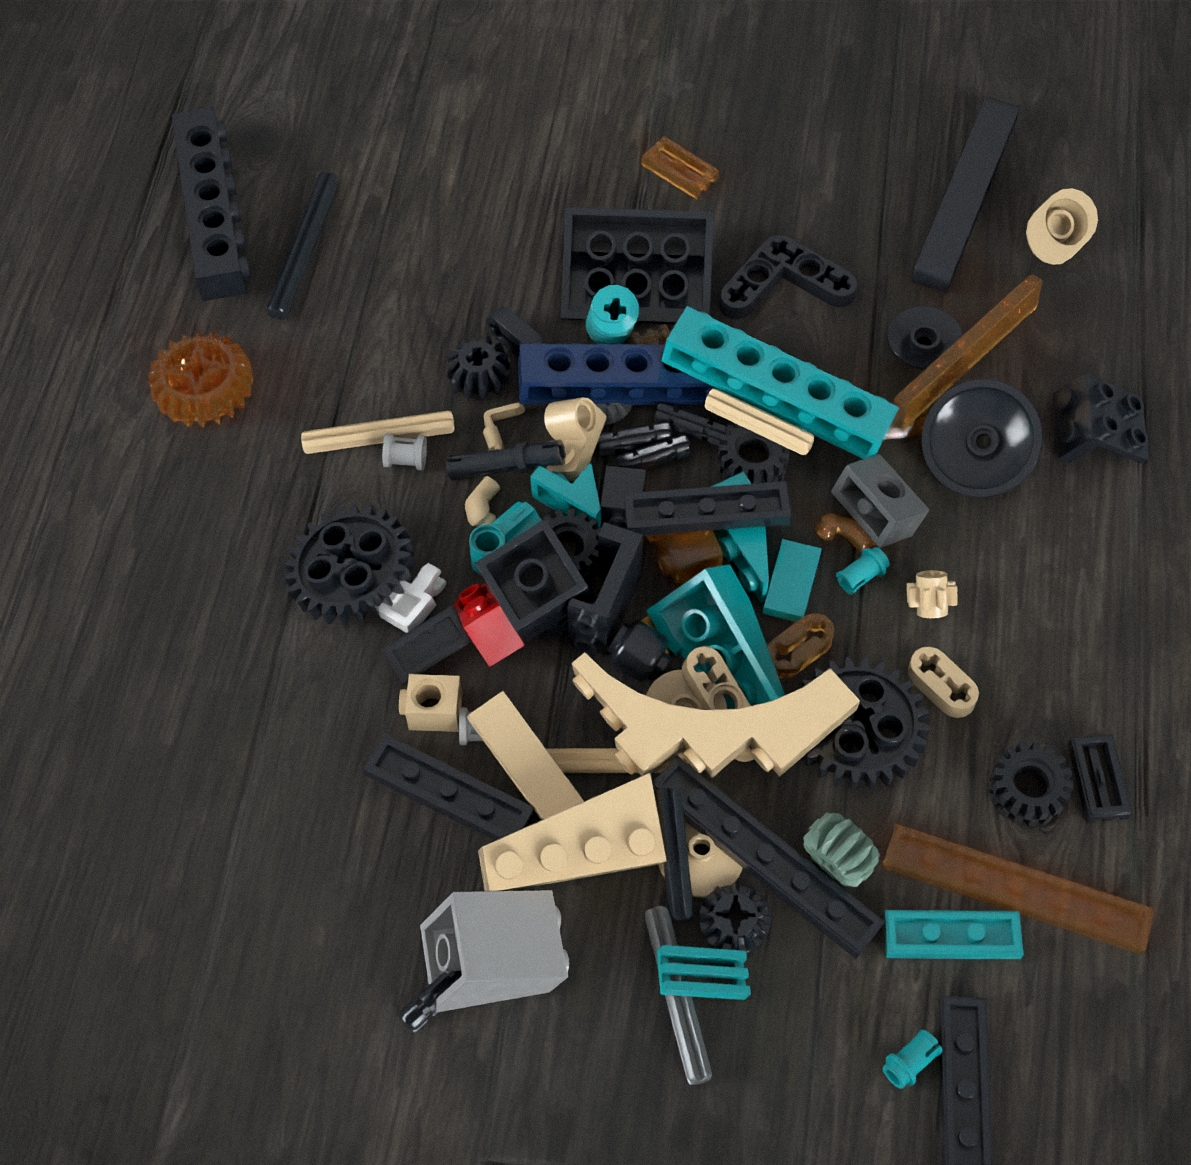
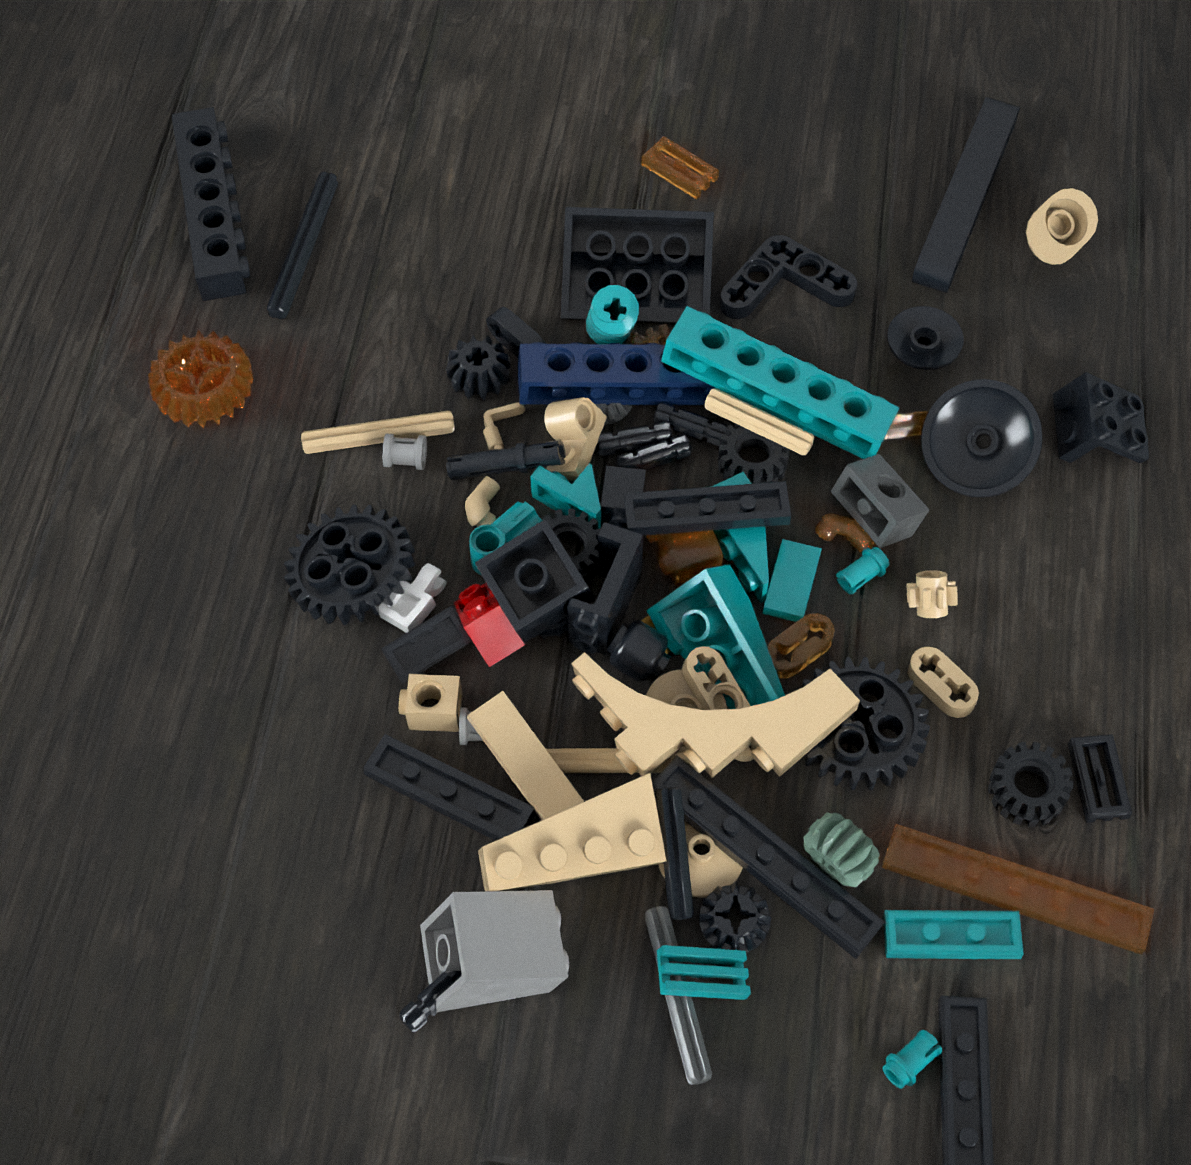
clear orange tile [891,275,1043,432] -> none

